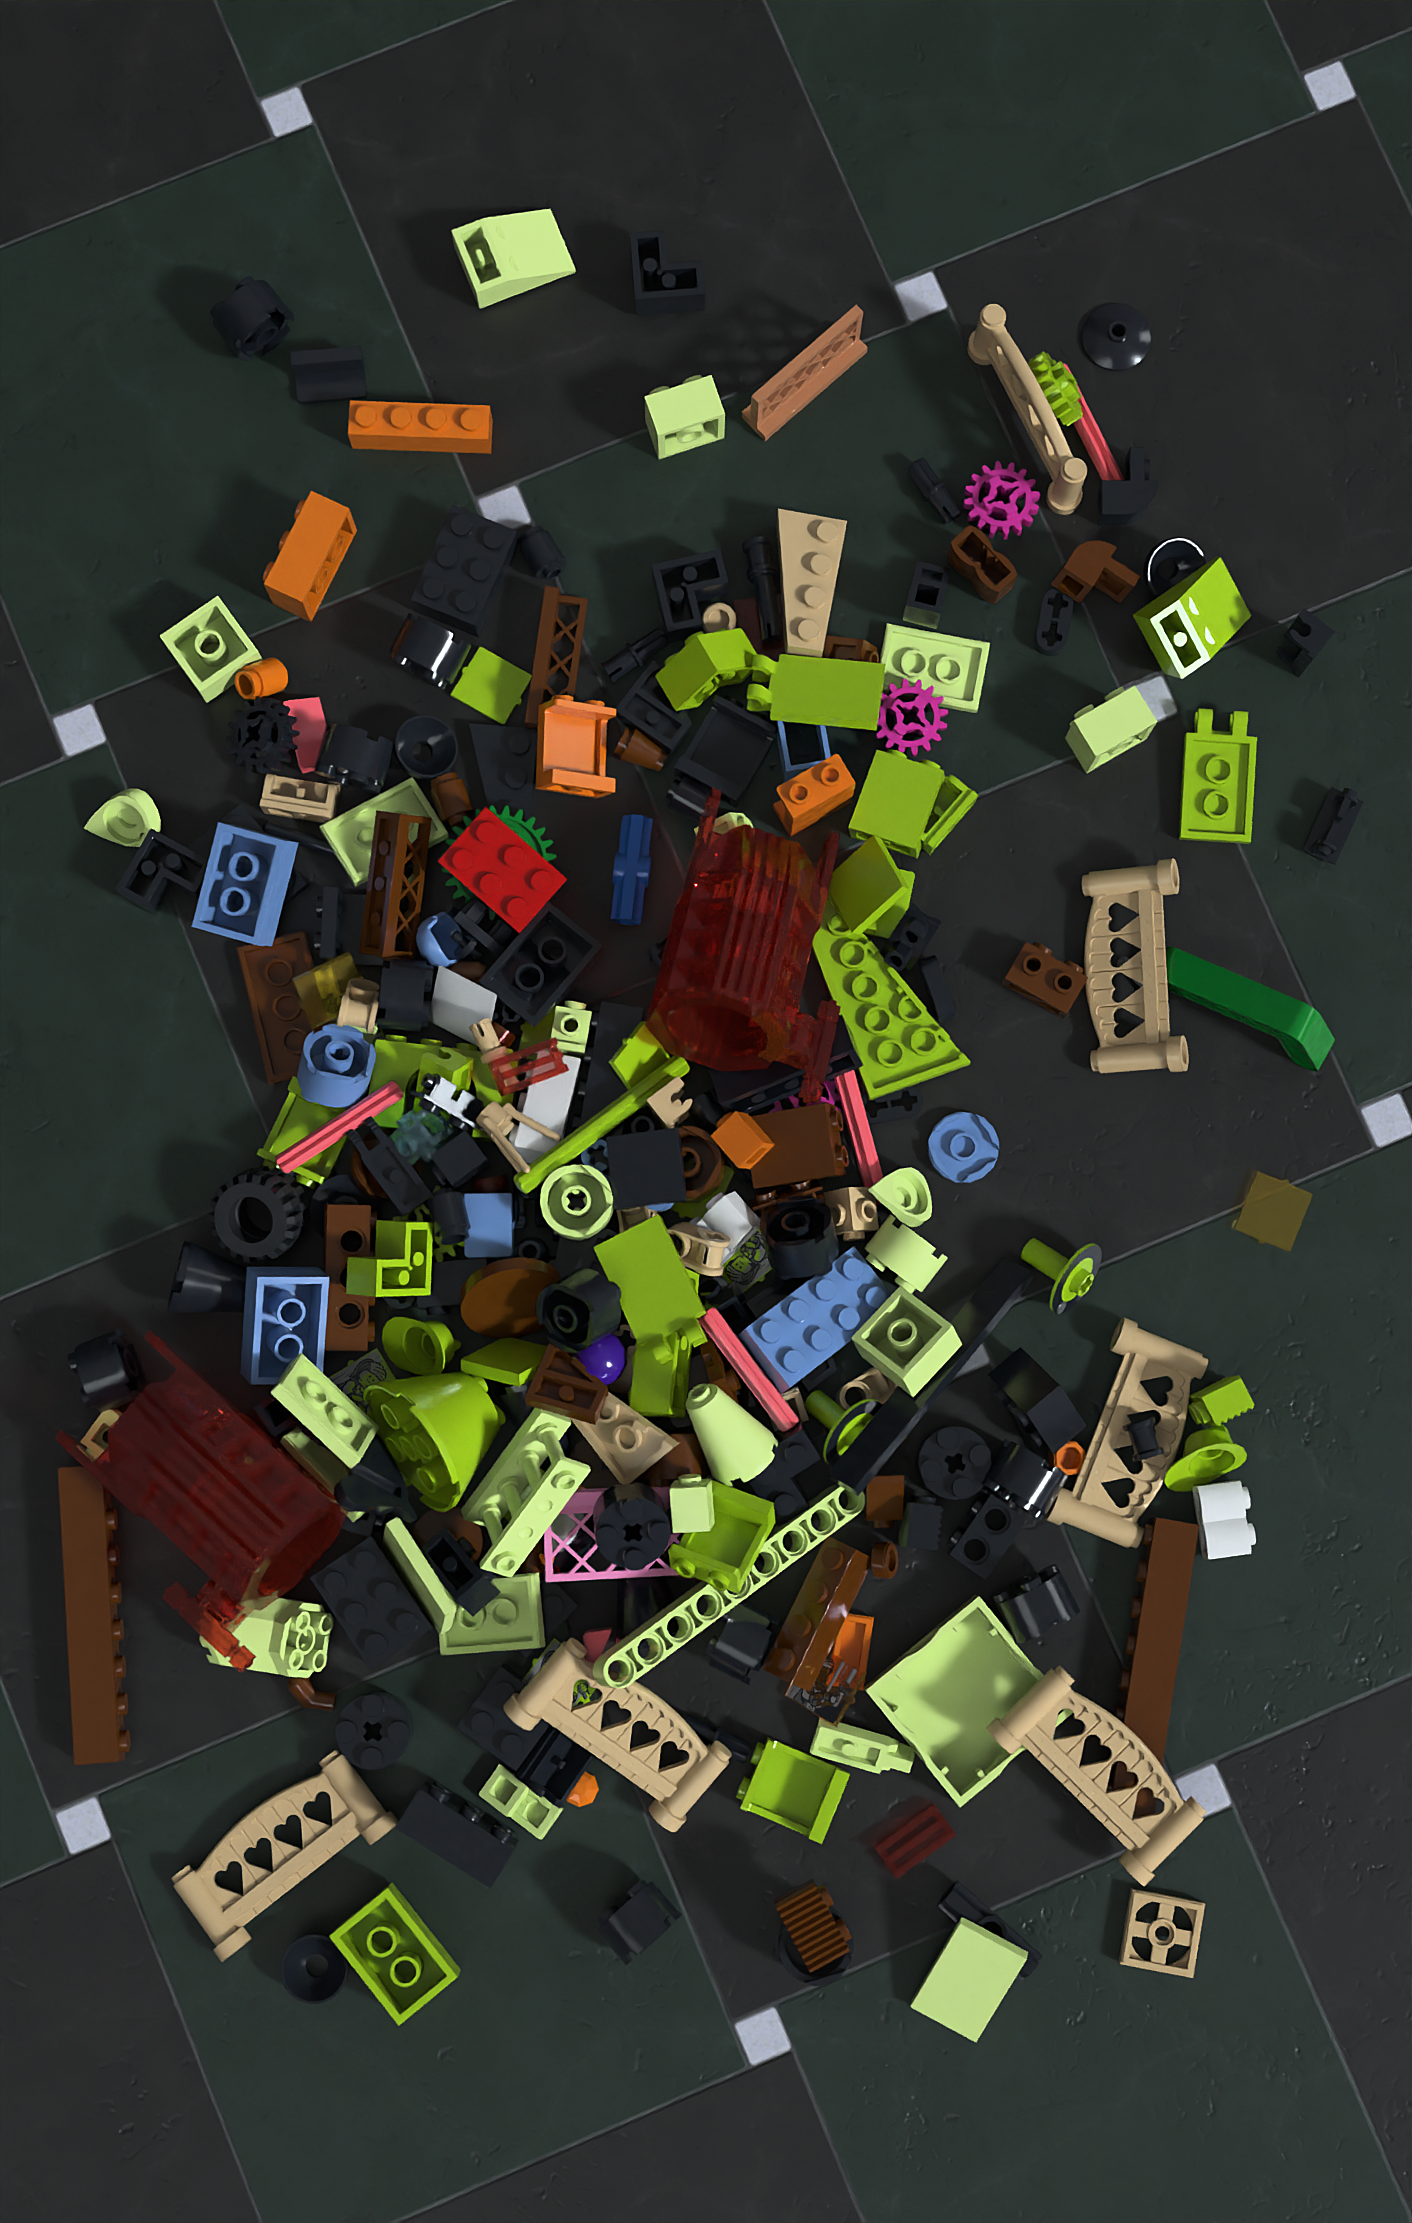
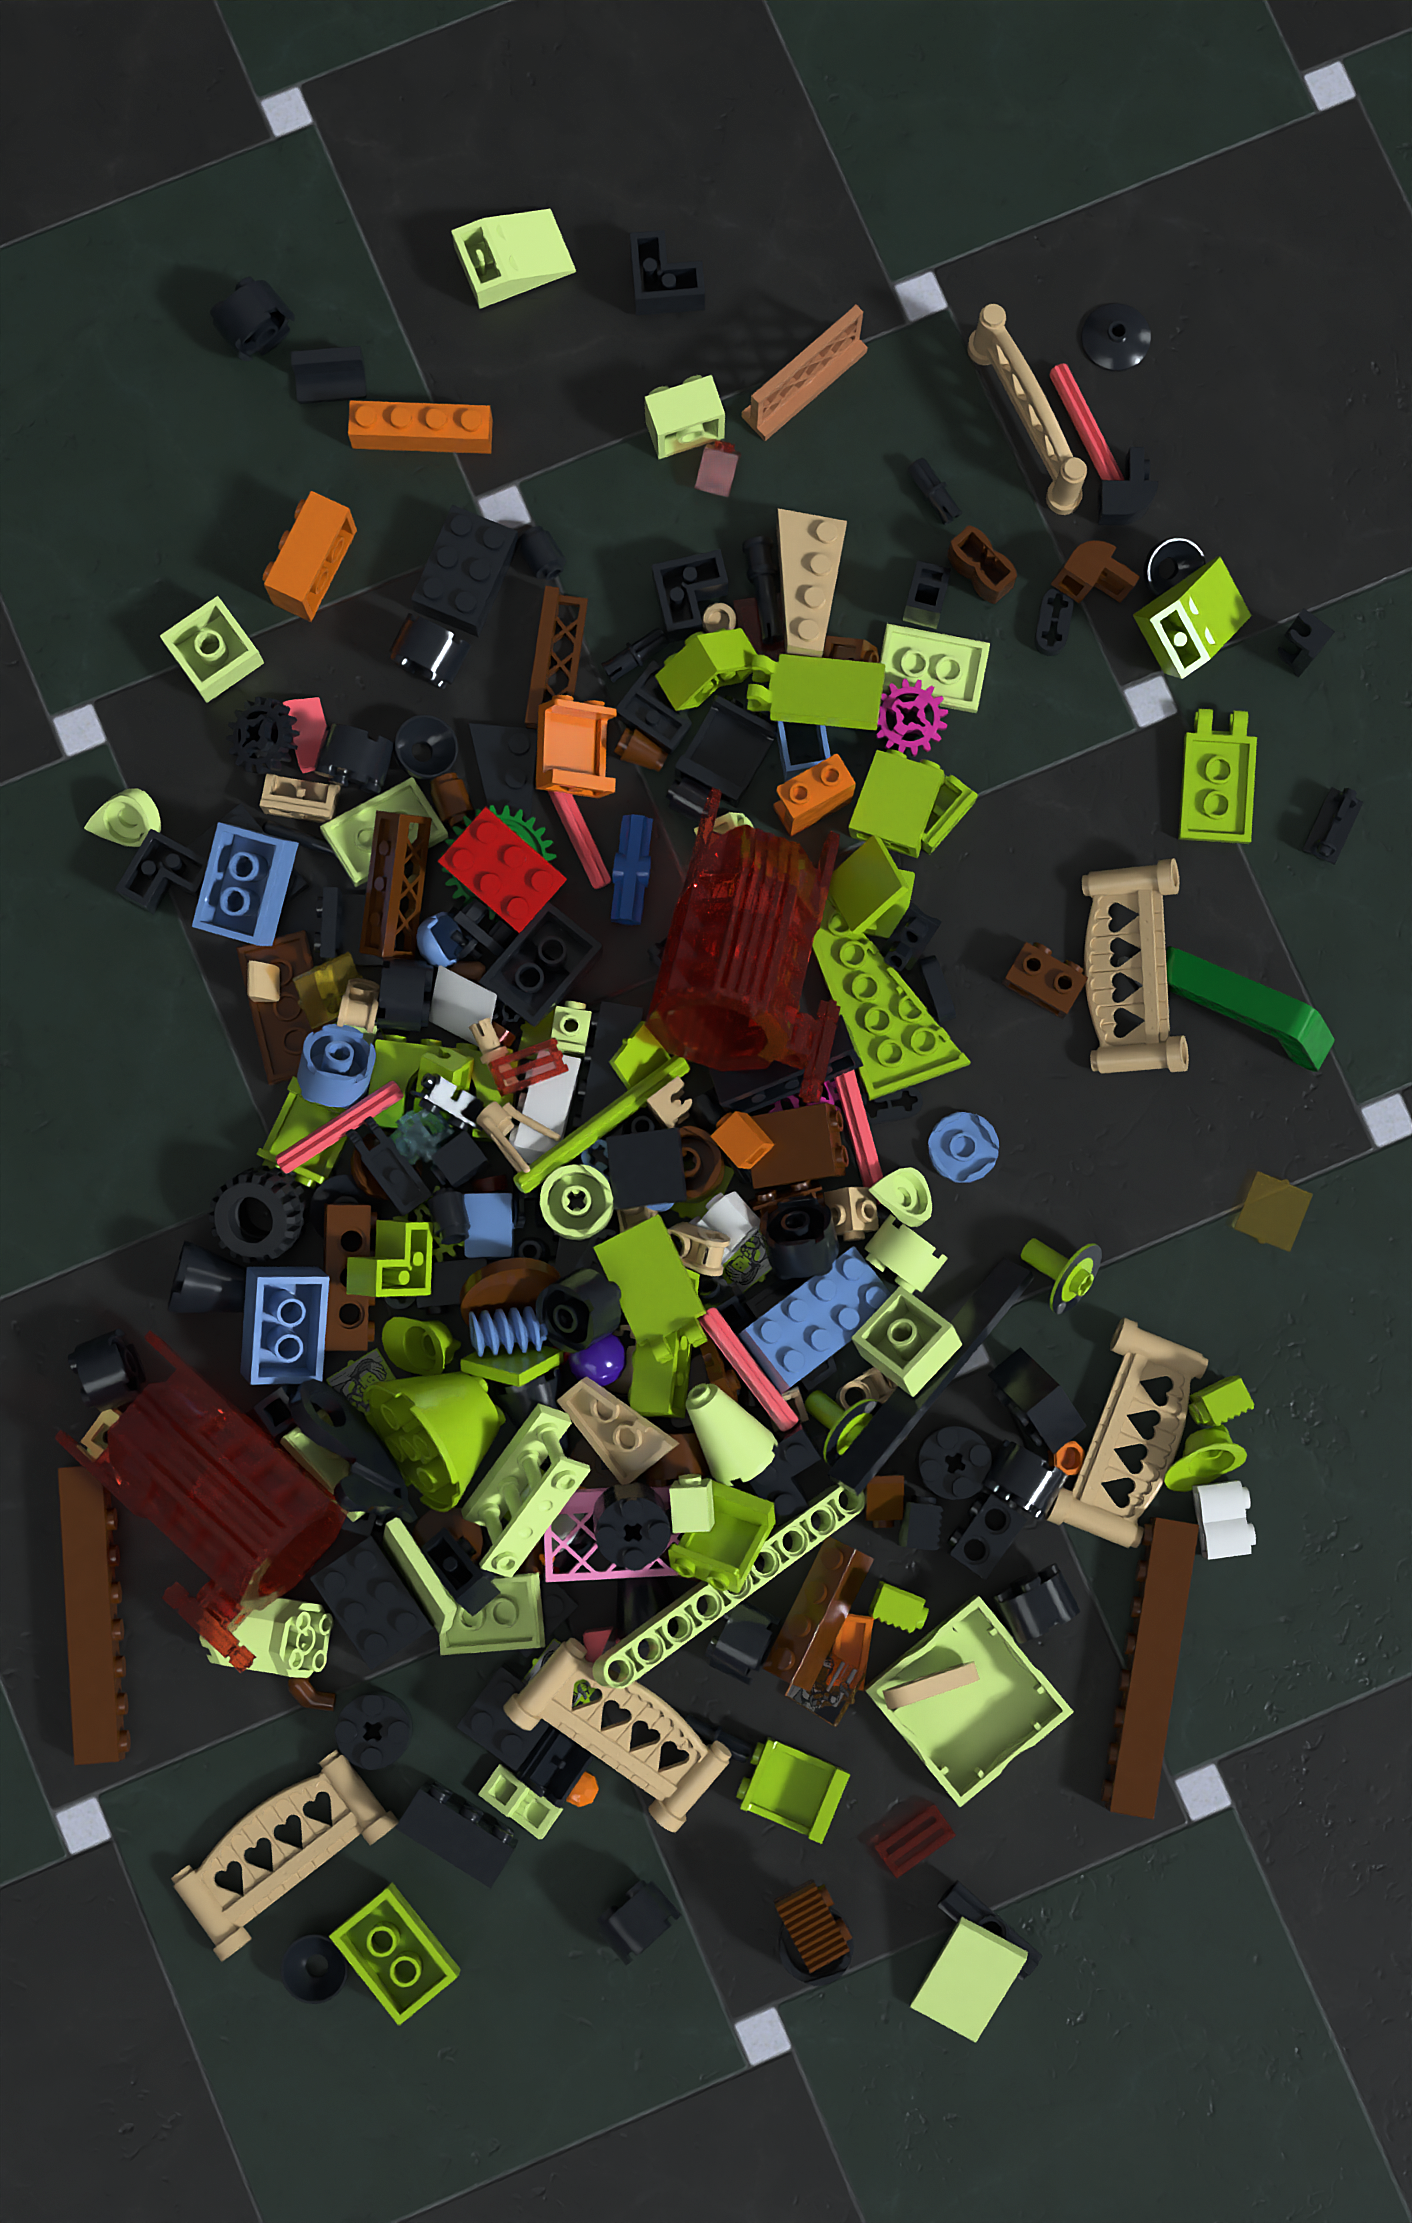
orange brick [235,657,288,700] -> none
yellowish green tile [270,1353,379,1469] -> none
lime piece [451,646,532,726] -> none
reddish brown wing [525,1342,609,1425] -> none
yellowish green hinge [809,1717,915,1774] -> none
reddish brown tile [871,1542,898,1579] -> none
dark pink gear [963,461,1040,540] -> none
tan piece [986,1665,1207,1886] -> none
lime gear [1028,351,1083,426] -> none
yellowish green brick [1065,686,1157,773] -> none
tan piece [1118,1888,1205,1978] -> none
black bush [1122,1417,1165,1461] -> none
none -> tan slope [247,961,280,1002]
none -> medium blue piece [469,1306,547,1357]
none -> coral axle [548,791,612,889]
none -> clear red bracket [695,440,741,497]
none -> lime brick [868,1581,929,1633]
none -> tan beam [882,1661,980,1709]

